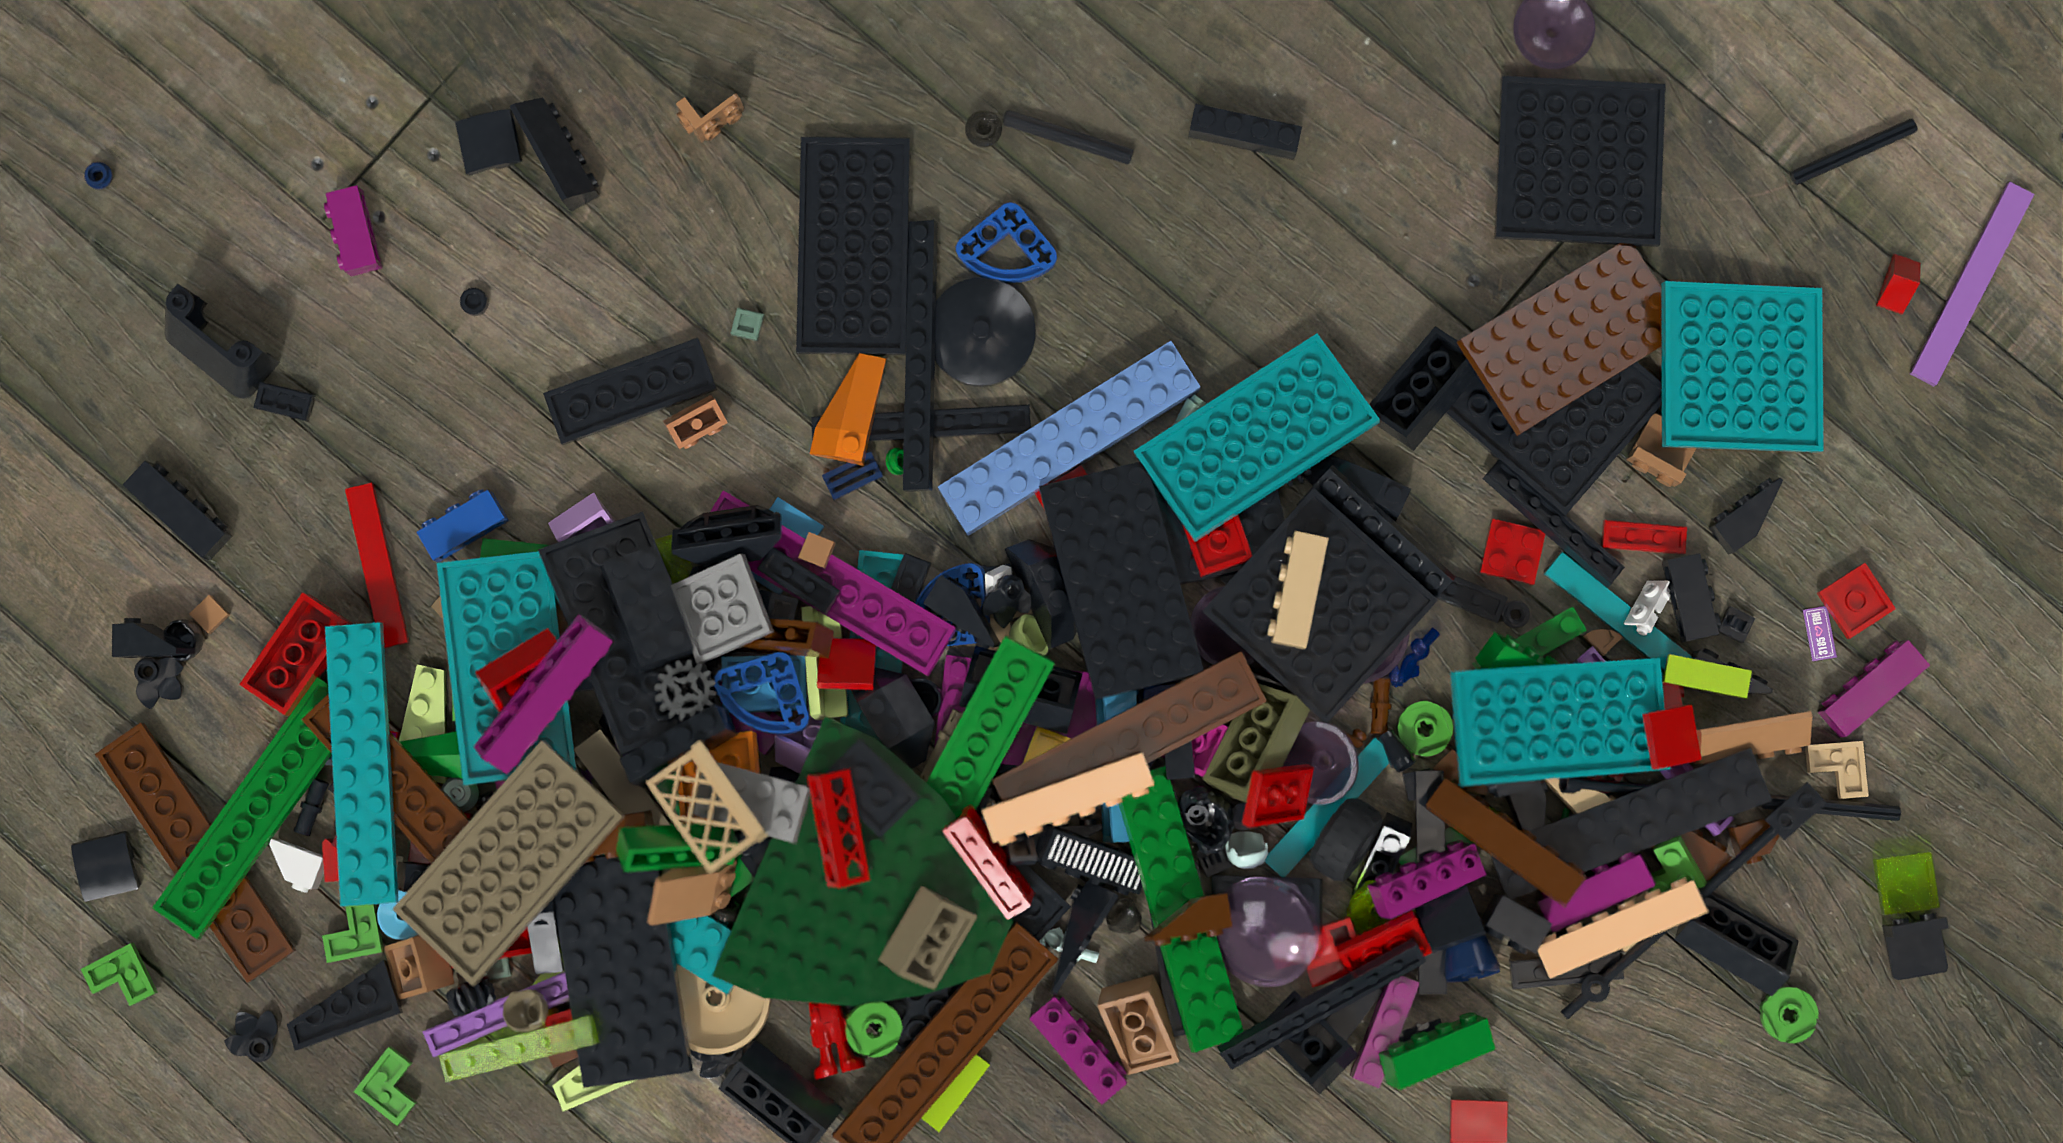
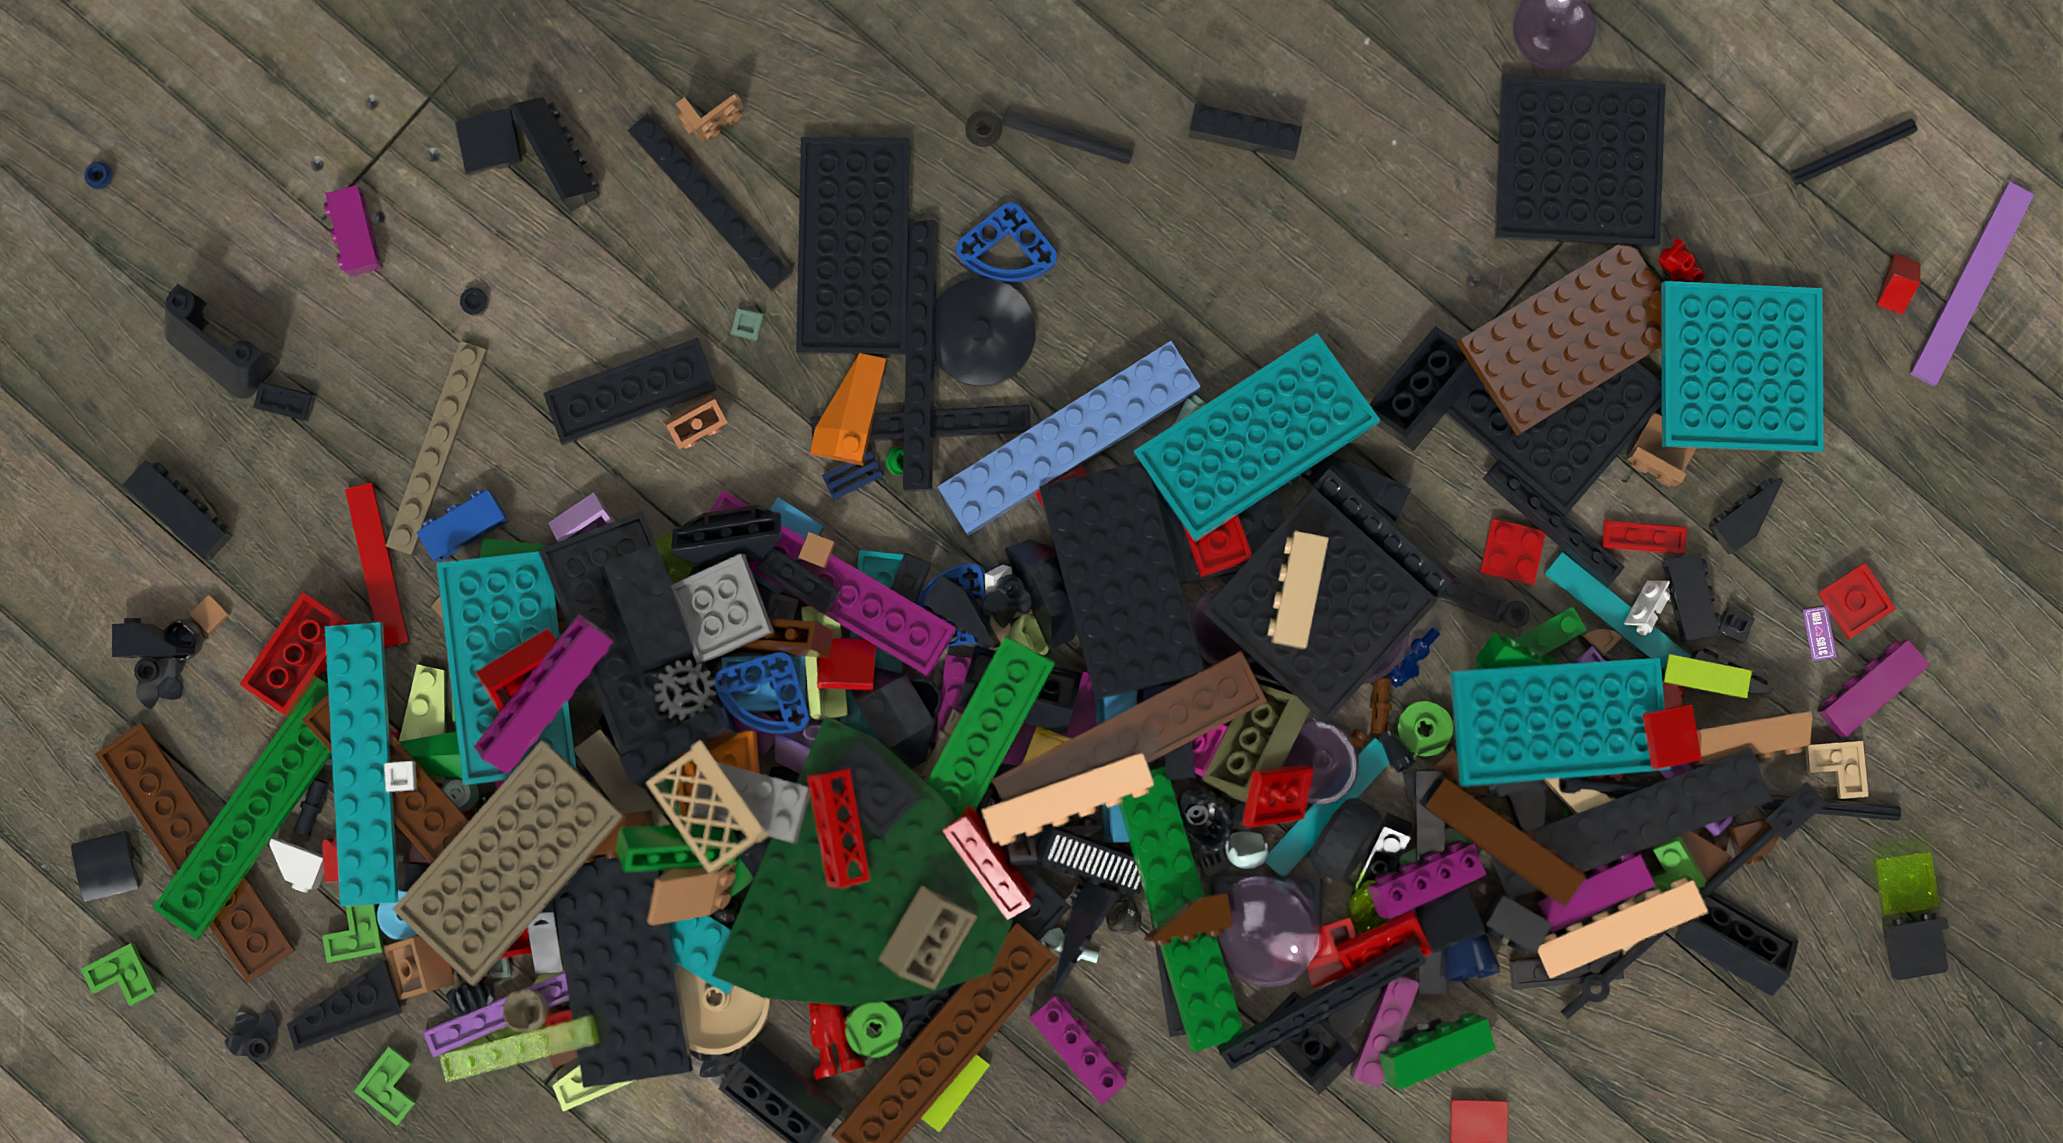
medium nougat slope [1097,974,1180,1075] -> none
bright green plate [1759,987,1819,1043] -> none
none -> white plate [384,761,417,792]
none -> dark tan plate [386,341,488,556]
none -> black plate [627,113,792,291]
none -> red hips [1658,238,1705,283]

